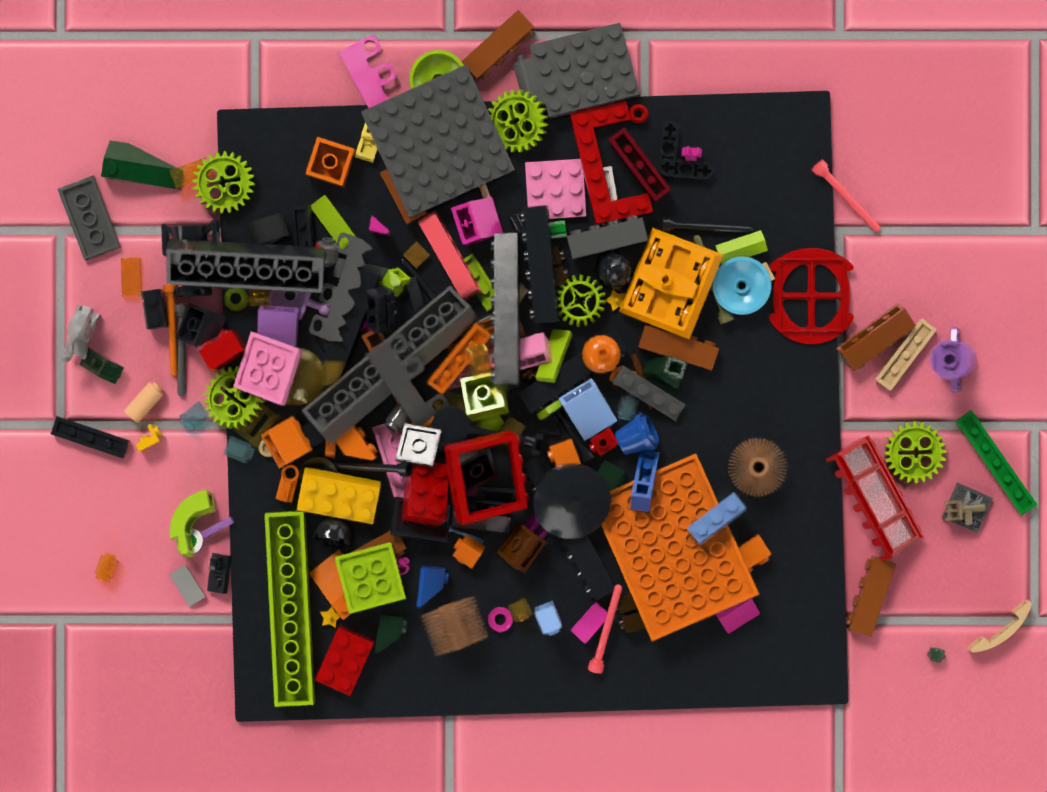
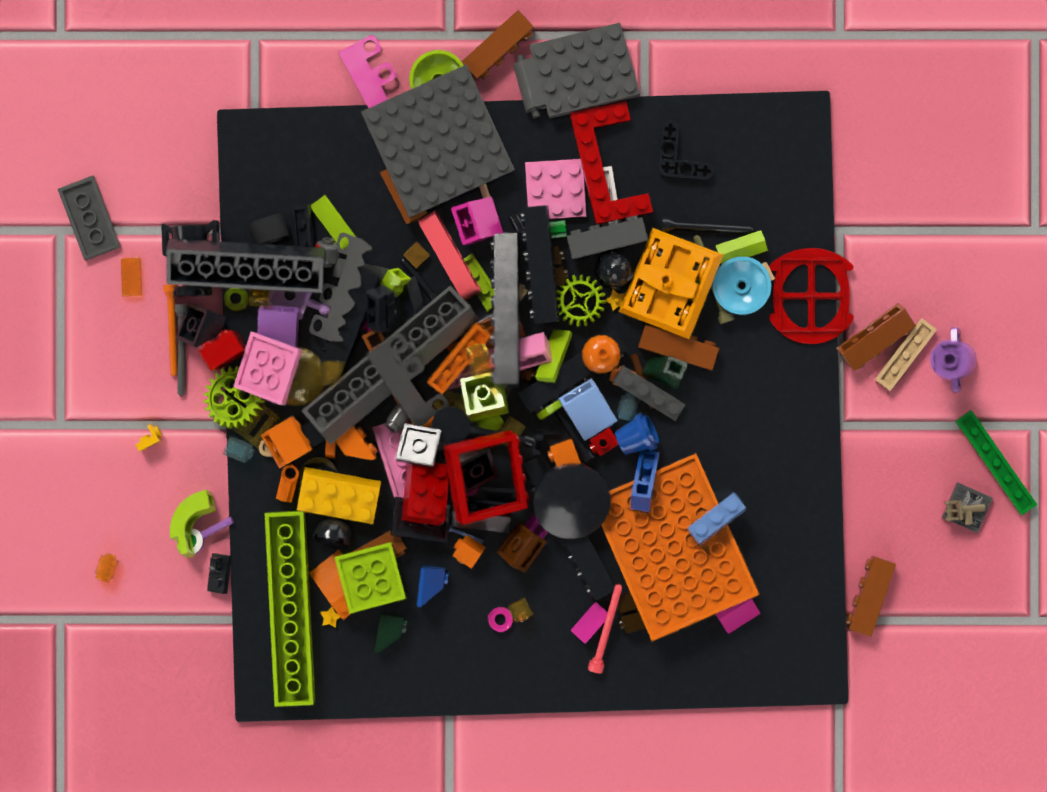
black plate [51,416,130,459] -> none
light grey animal [61,305,102,362] -> none
clear green slope [80,347,124,384] -> none
dark green wedge [101,140,183,190] -> none
light nougat brick [124,382,164,423] -> none
black brick [141,289,168,330] -> none
clear yellow tile [169,157,212,189] -> none
light grey tile [169,564,206,607] -> none
clear light blue bracket [179,401,210,431] -> none
lime gear [192,151,255,214] -> none
orange brick [306,137,356,187] -> none
red brick [315,625,375,696] -> none
black piece [332,461,413,477] -> none
light yellow slope [355,123,378,163] -> none
dark pink slope [369,216,391,236] -> none
dark pink plate [395,557,410,575] -> none
medium nougat piece [422,597,488,656] -> none
lime gear [488,90,548,152] -> none
light blue brick [535,600,562,636] -> none
clear green slope [598,459,626,490] -> none
dark red brick [608,128,671,203] -> none
red plate [629,104,648,124] -> none
dark pink plate [681,147,702,161] -> none
medium nougat piece [728,438,788,496] -> none
orange brick [738,534,771,573] -> none
coral piece [811,159,881,232] -> none
window [826,435,924,561] -> none
lime gear [883,421,947,483] -> none
plate [927,648,946,662] -> none
tan slope [967,599,1032,653] -> none

